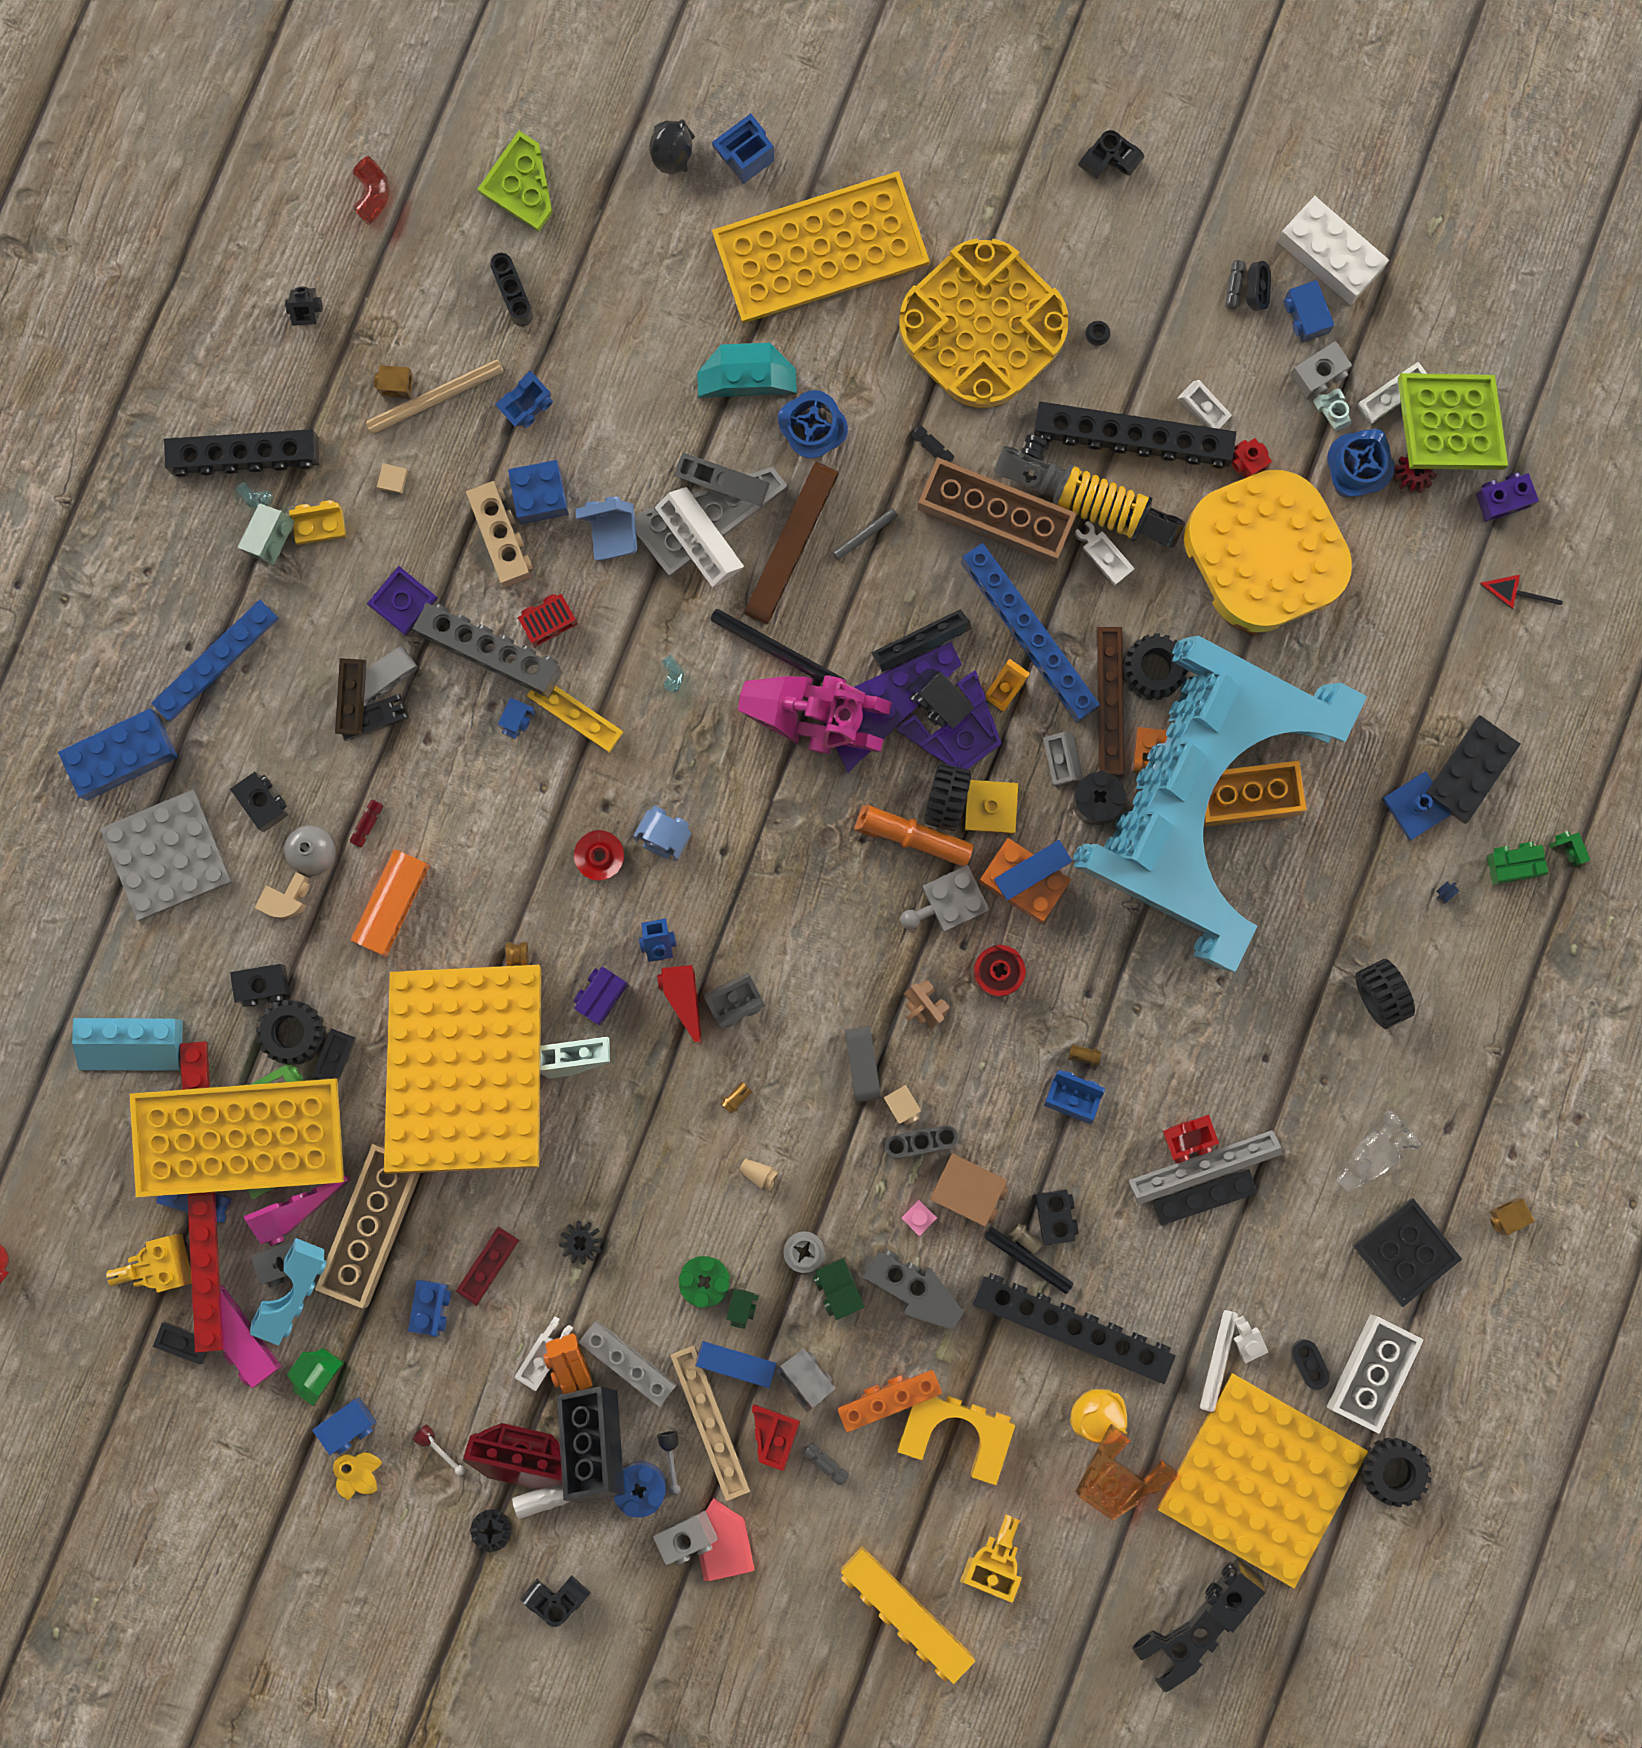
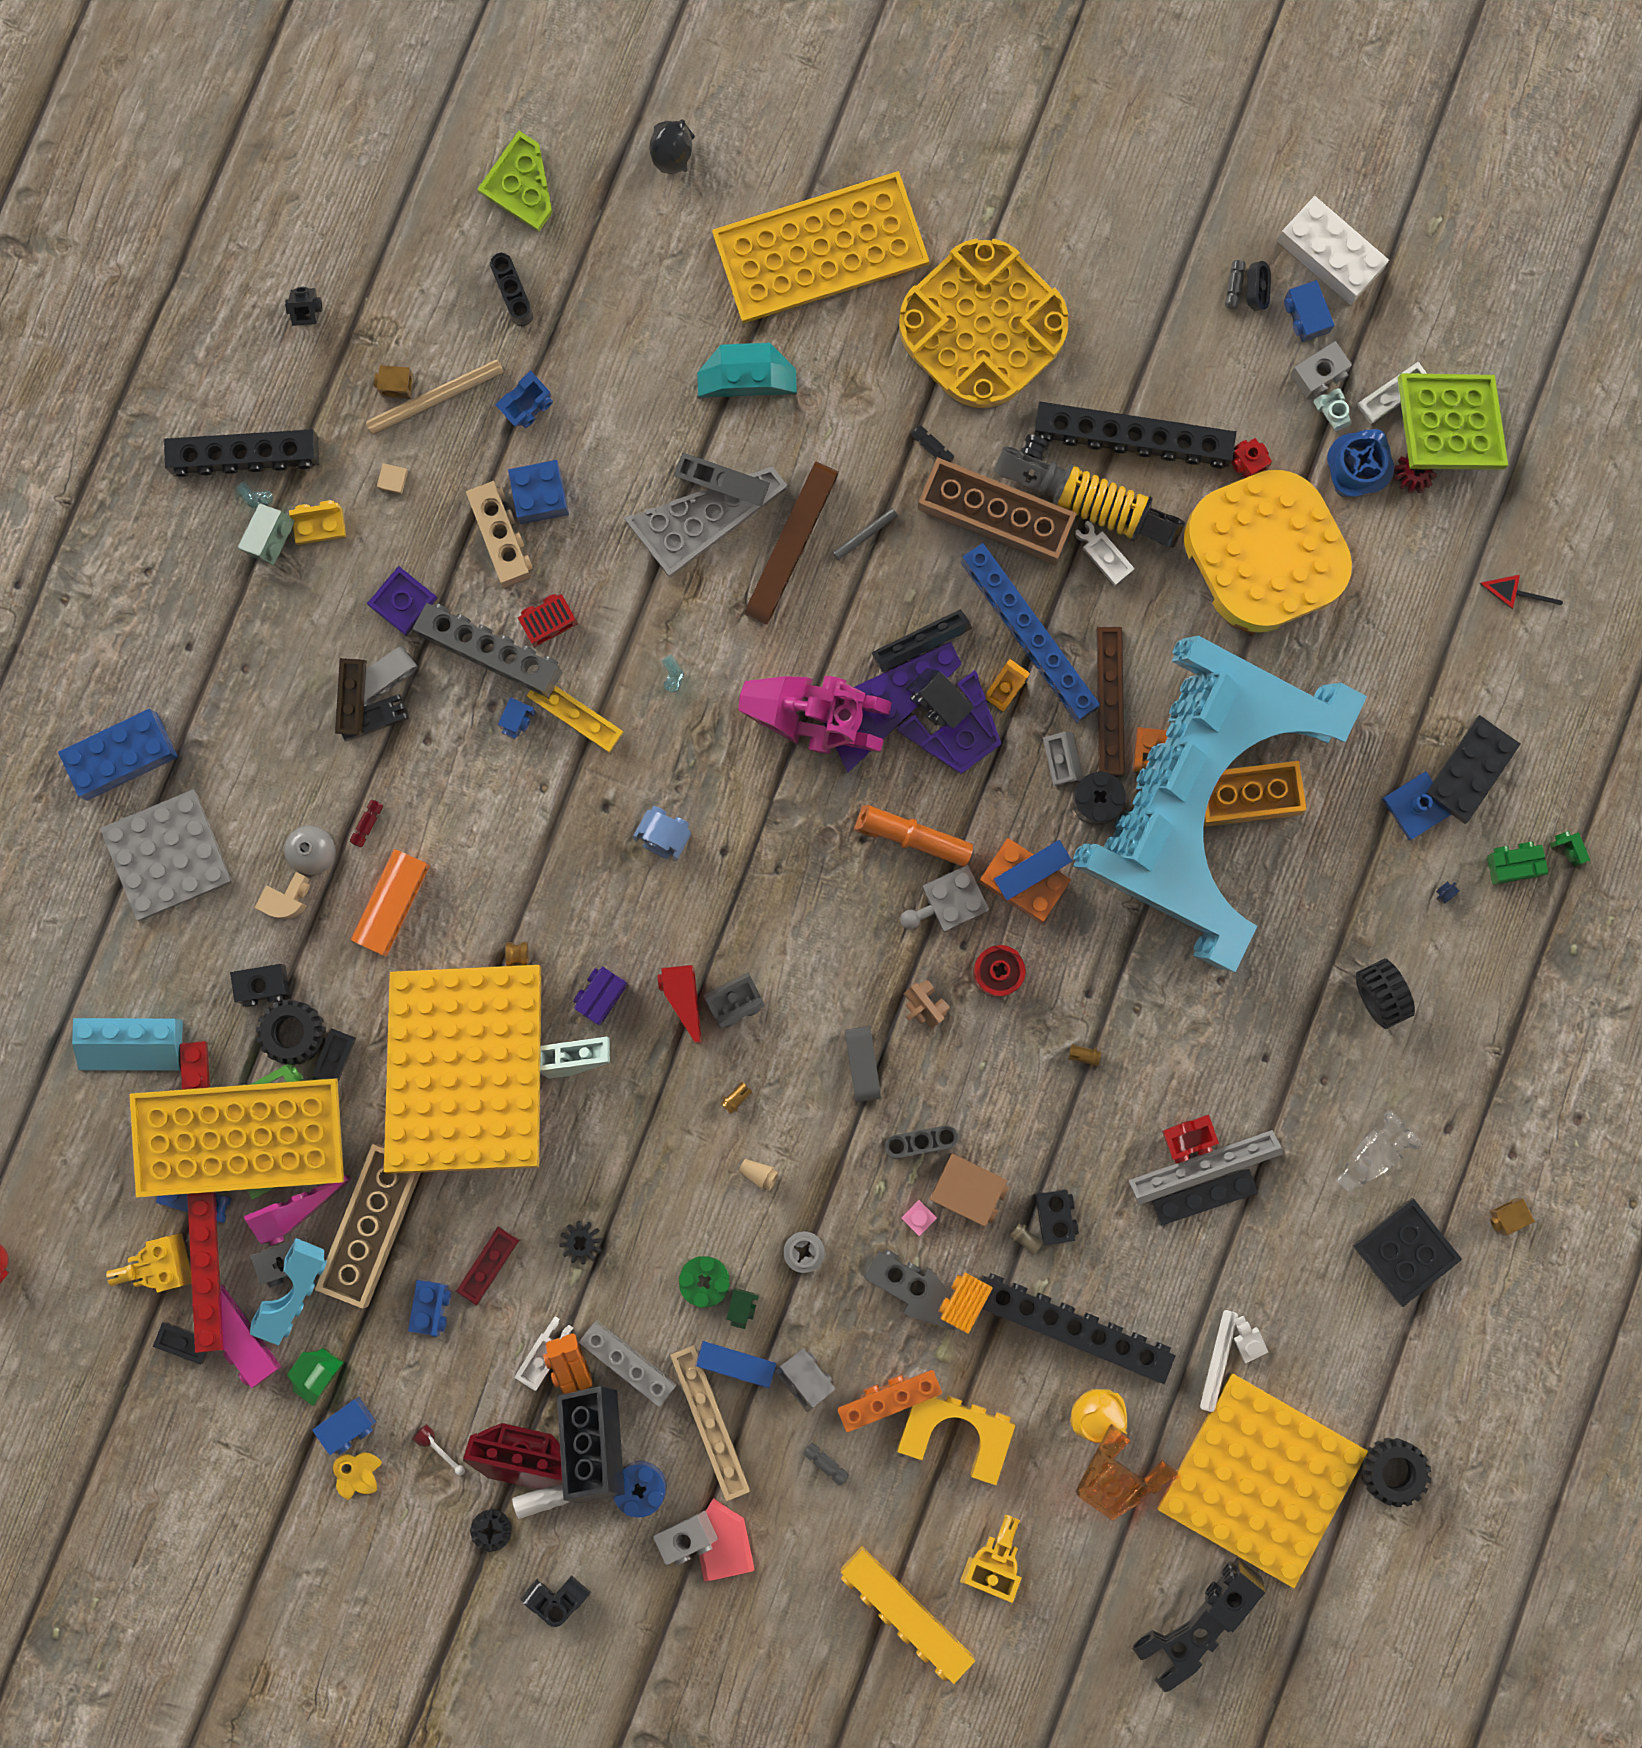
blue plate [151,600,279,722] -> none
black brick [230,772,288,832] -> none
clear red cylinder [353,156,390,225] -> none
red dish [574,830,624,881] -> none
medium blue bracket [575,497,637,561] -> none
blue brick [639,919,677,962] -> none
white brick [655,487,744,588] -> none
hinge [657,1431,681,1495] -> none
black axle [710,609,844,683] -> none
blue plate [712,113,775,184] -> none
red wing [752,1404,801,1471] -> none
blue piece [778,390,848,459] -> none
dark green brick [813,1257,865,1320] -> none
tan brick [883,1085,921,1126] -> none
black tyre [924,763,971,832] -> none
yellow plate [965,780,1018,834] -> none
black axle [984,1227,1074,1294] -> none
blue bracket [1044,1070,1105,1124] -> none
black piece [1078,130,1145,179] -> none
black plate [1085,321,1110,346] -> none
black tyre [1123,633,1188,701] -> none
white slope [1177,380,1232,429] -> none
black plate [1291,1339,1330,1390] -> none
white brick [1327,1314,1424,1434] -> none
dark purple brick [1476,472,1539,522] -> none
none -> light orange brick [938,1272,993,1334]

